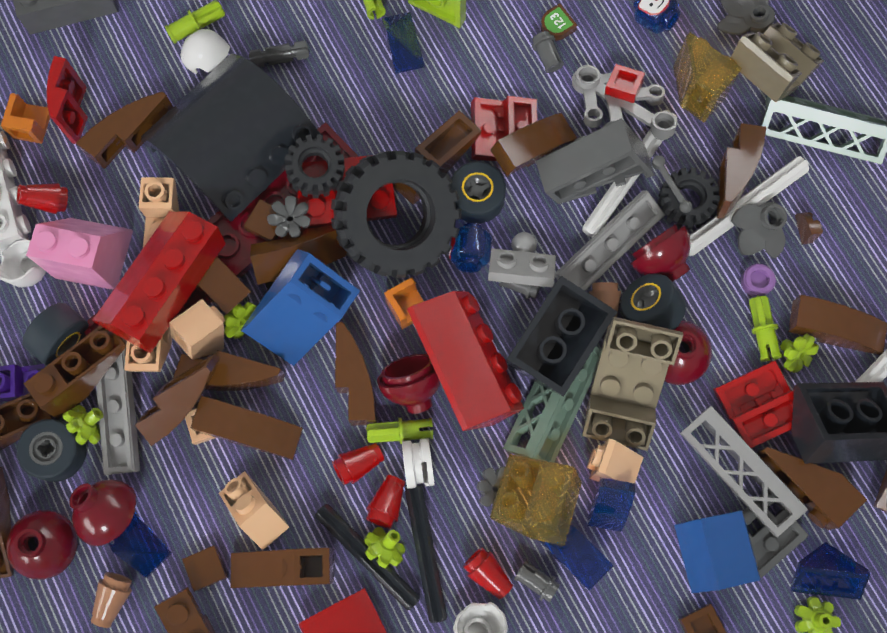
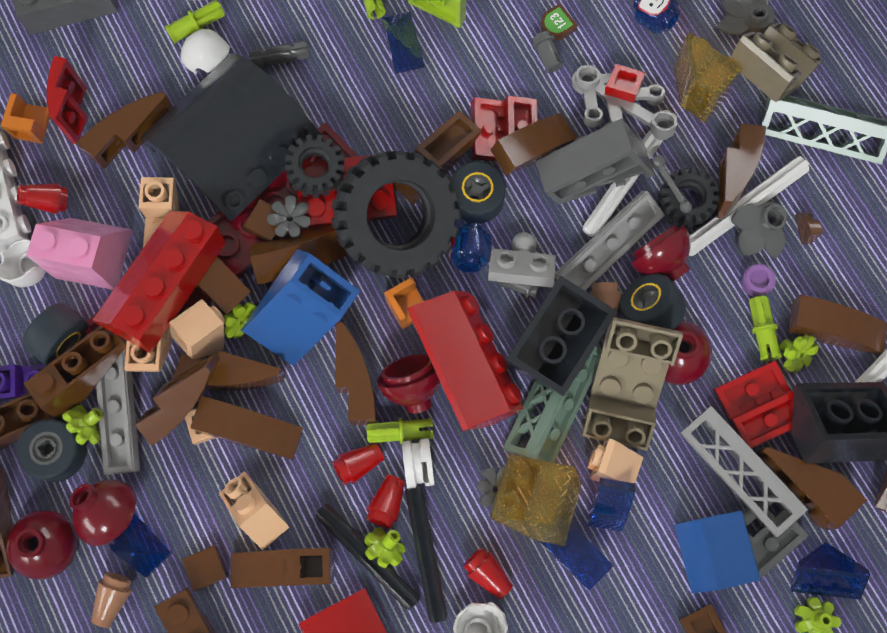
dark grey pin [514,561,560,602] -> none

